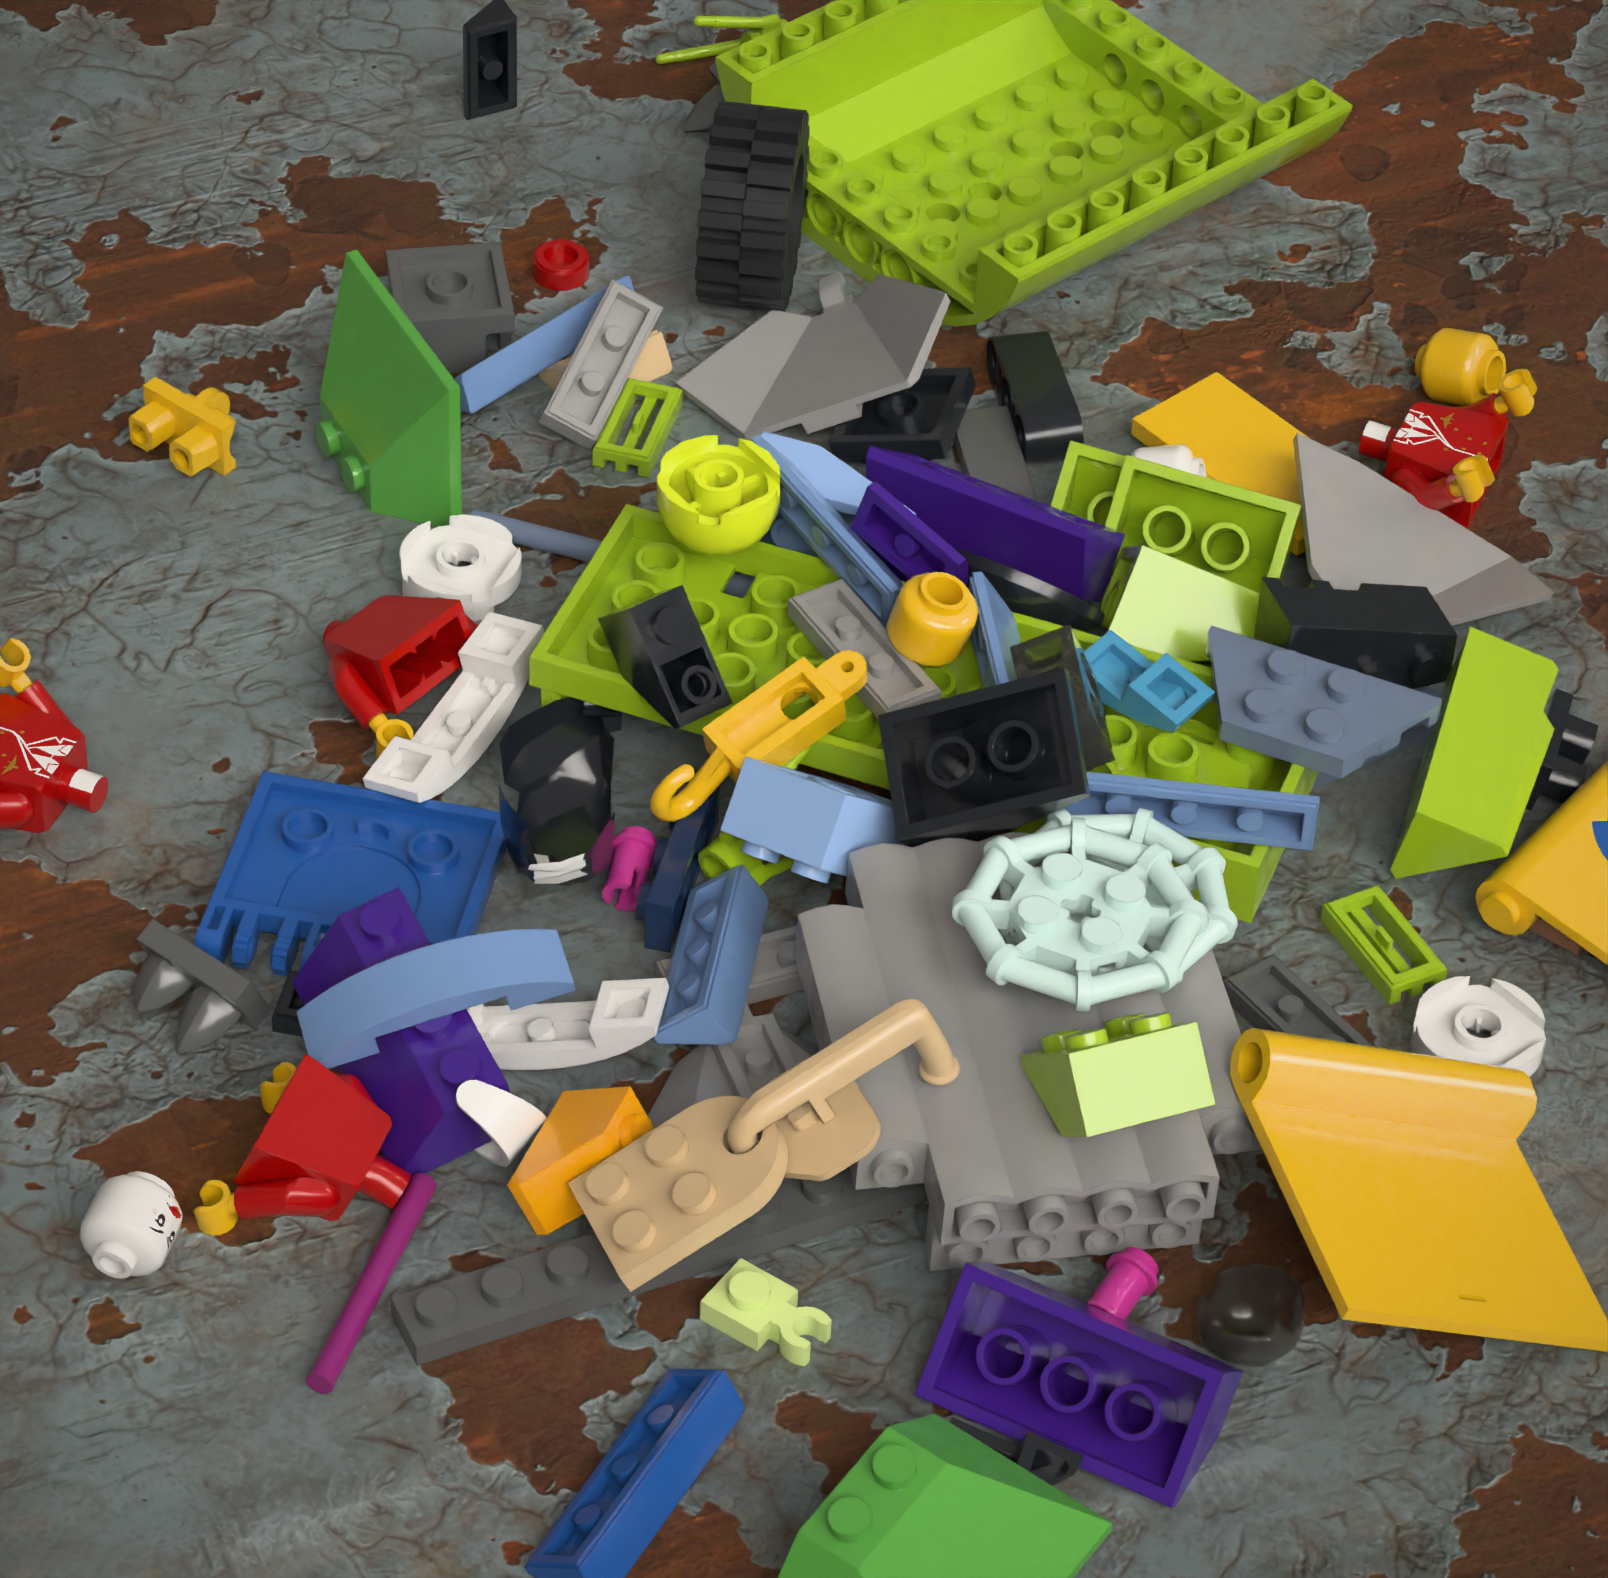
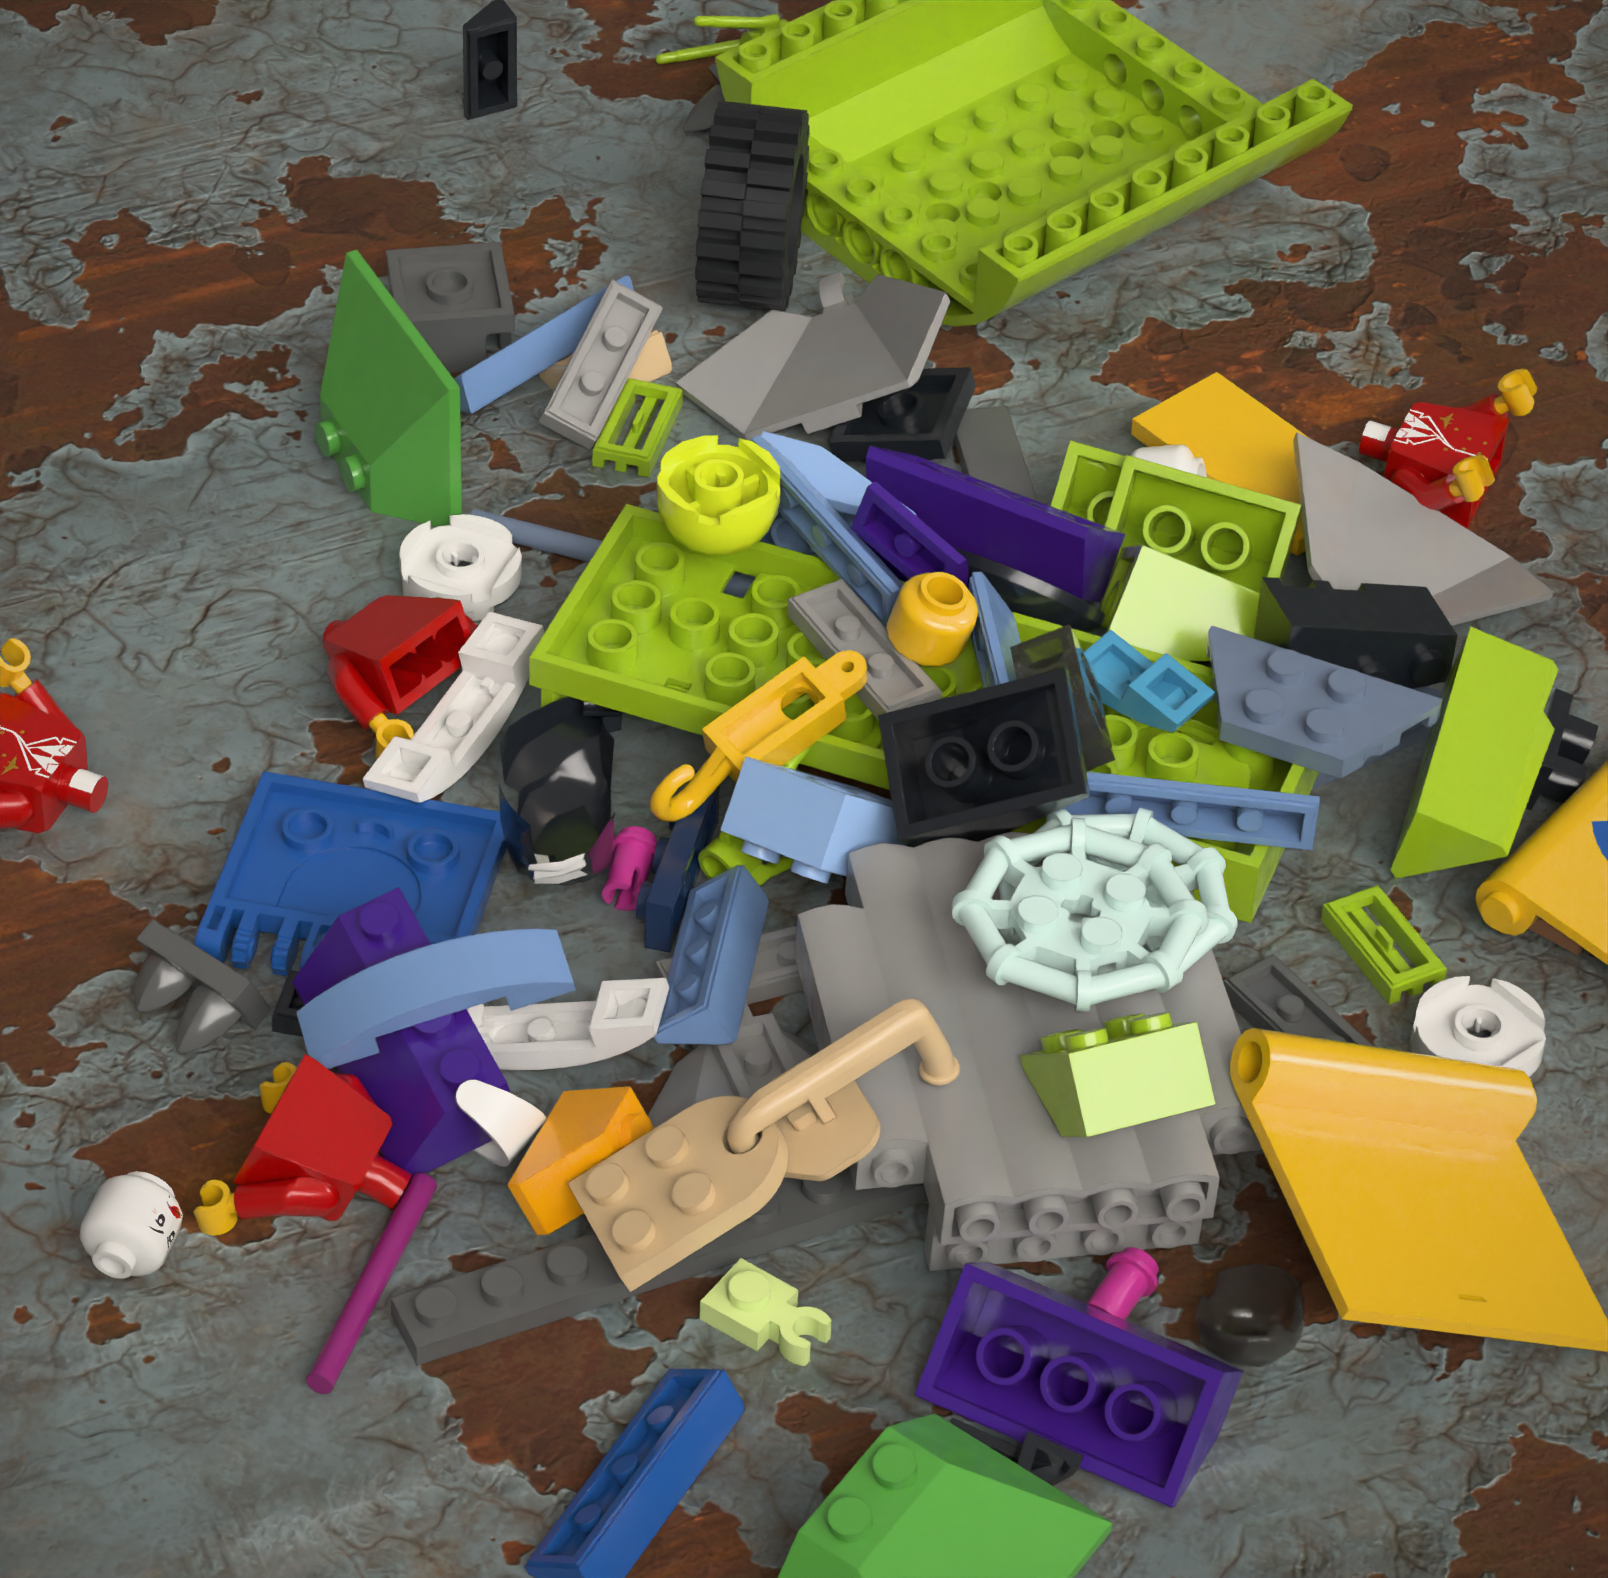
yellow hips [129,377,236,477] -> none
red tile [533,239,590,291] -> none
black slope [598,585,733,729] -> none
black beam [986,331,1084,463] -> none
yellow head [1415,328,1506,406] -> none

